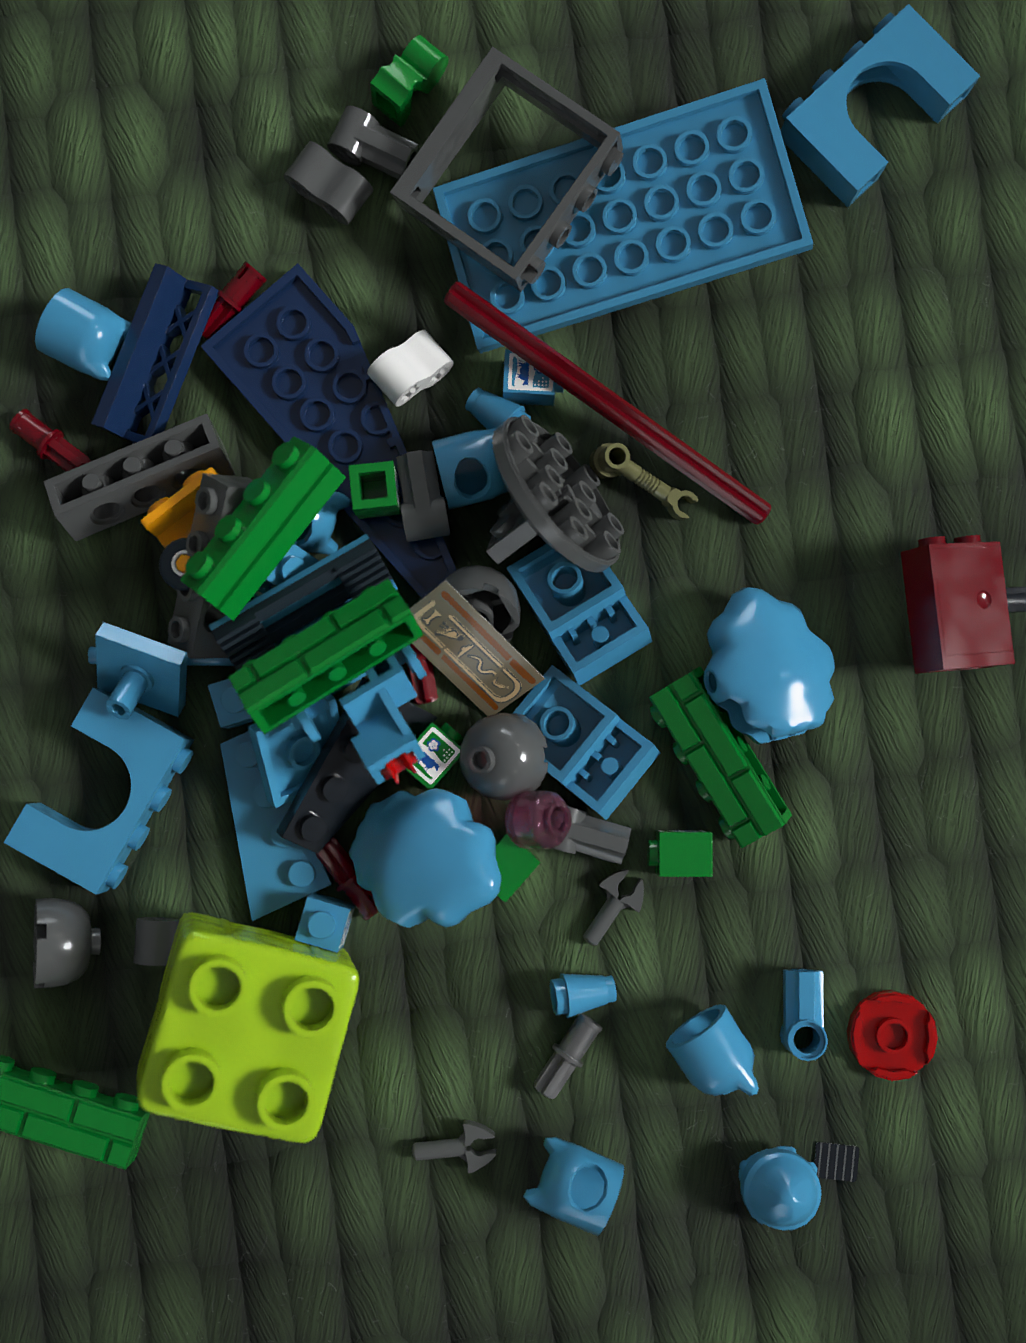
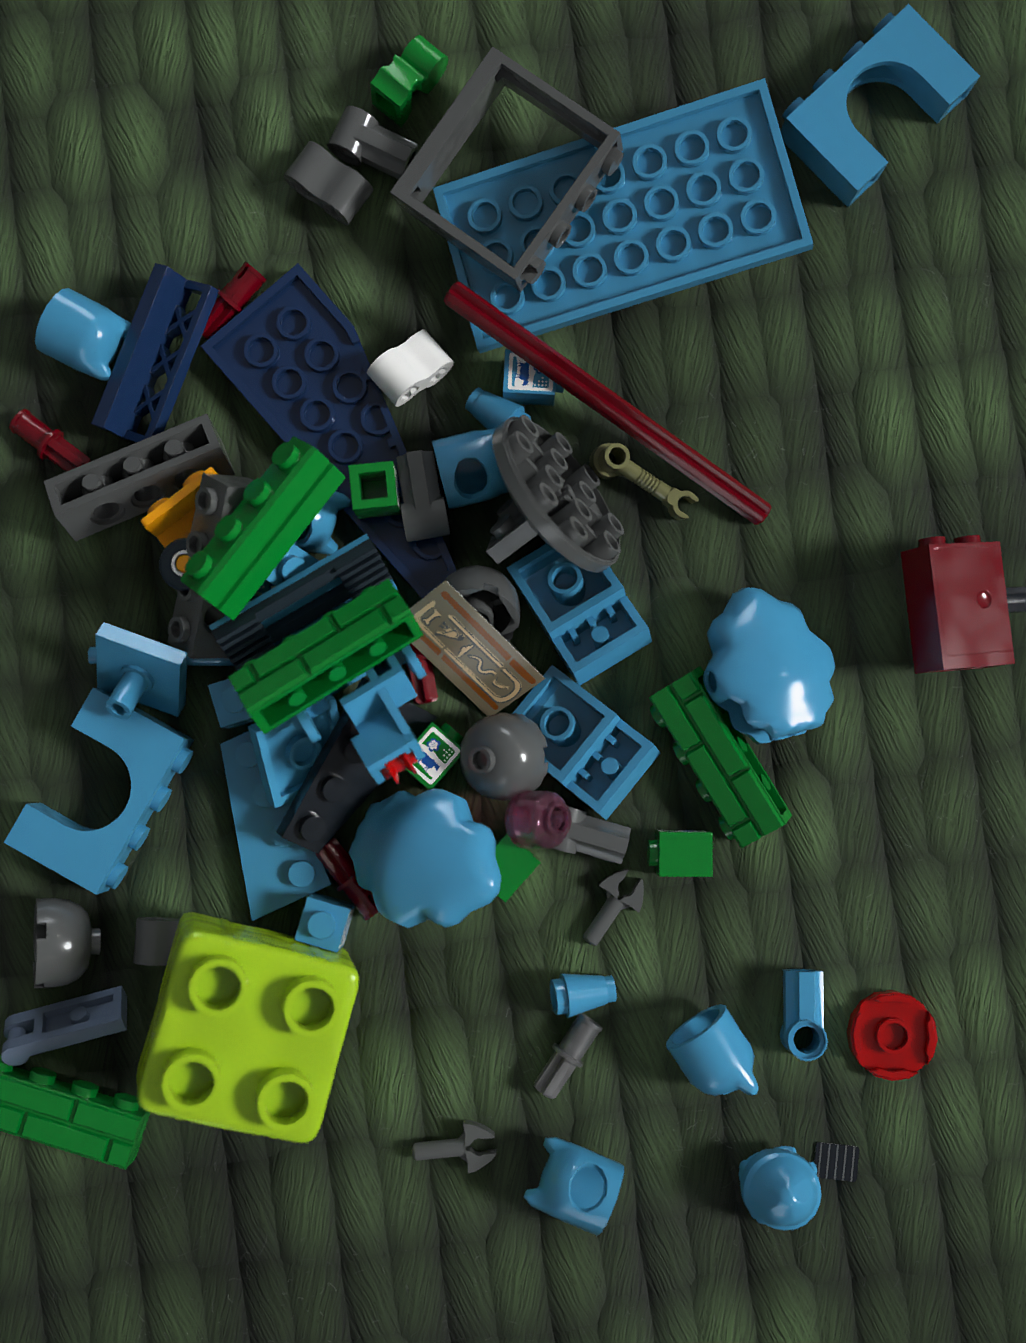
none -> sand blue plate [1,985,127,1066]

